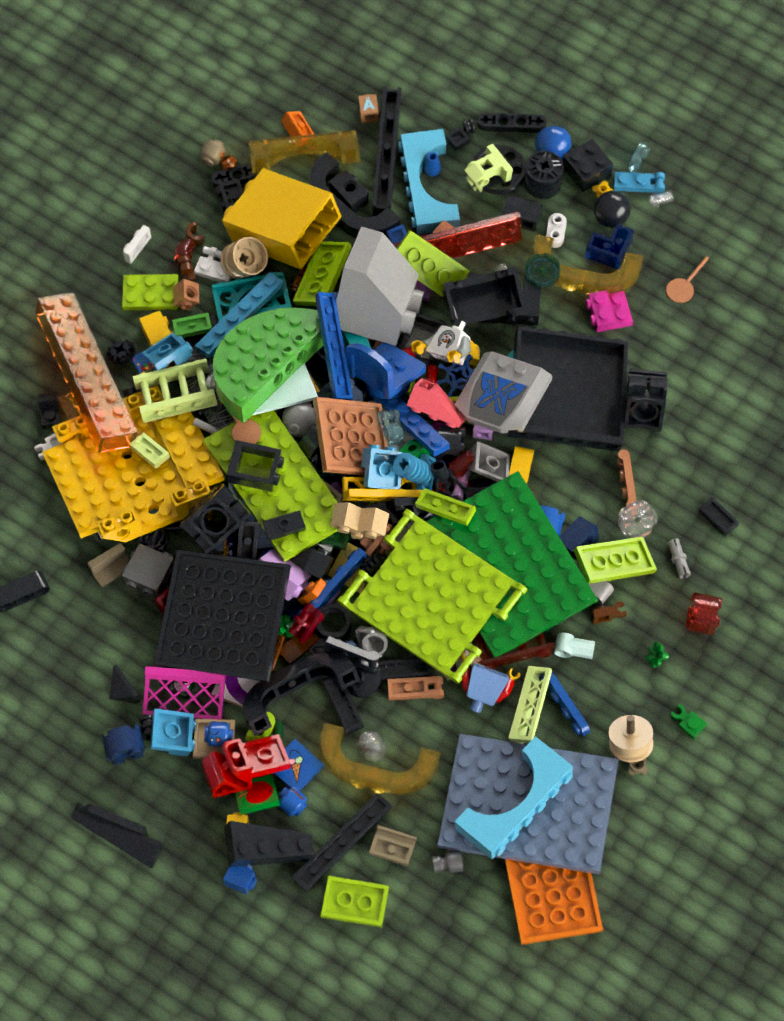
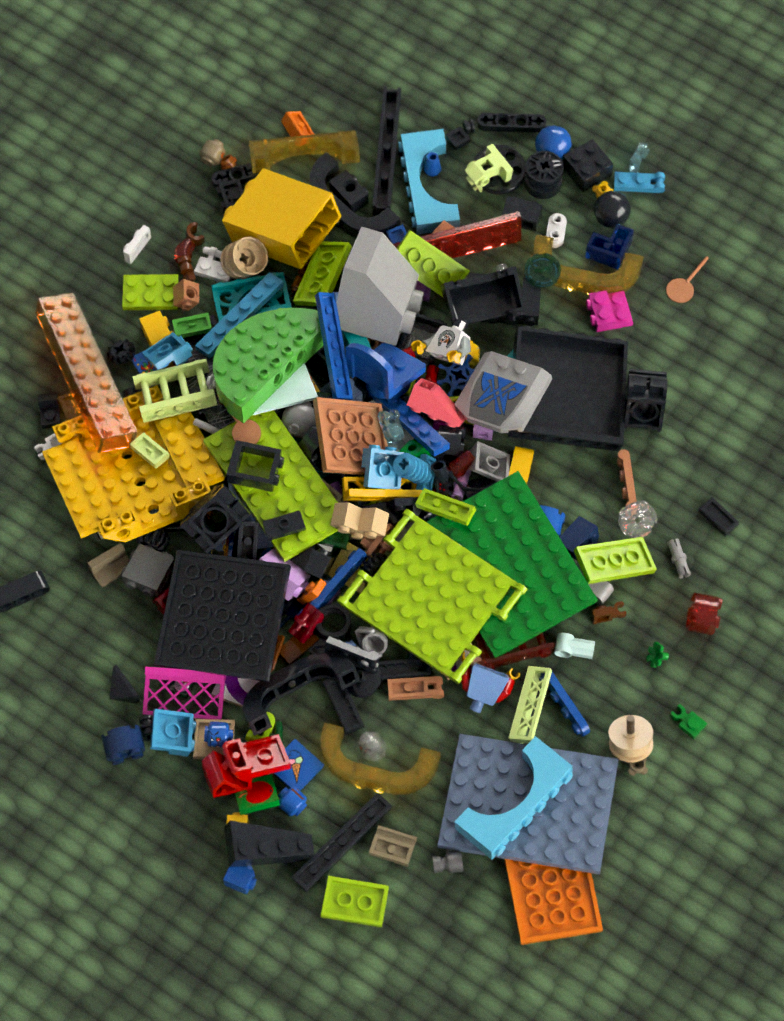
black wedge [71,803,163,868] -> none
green plant [278,615,295,637] -> none
medium nougat brick [358,94,379,124] -> none
clear pin [649,190,673,208] -> none

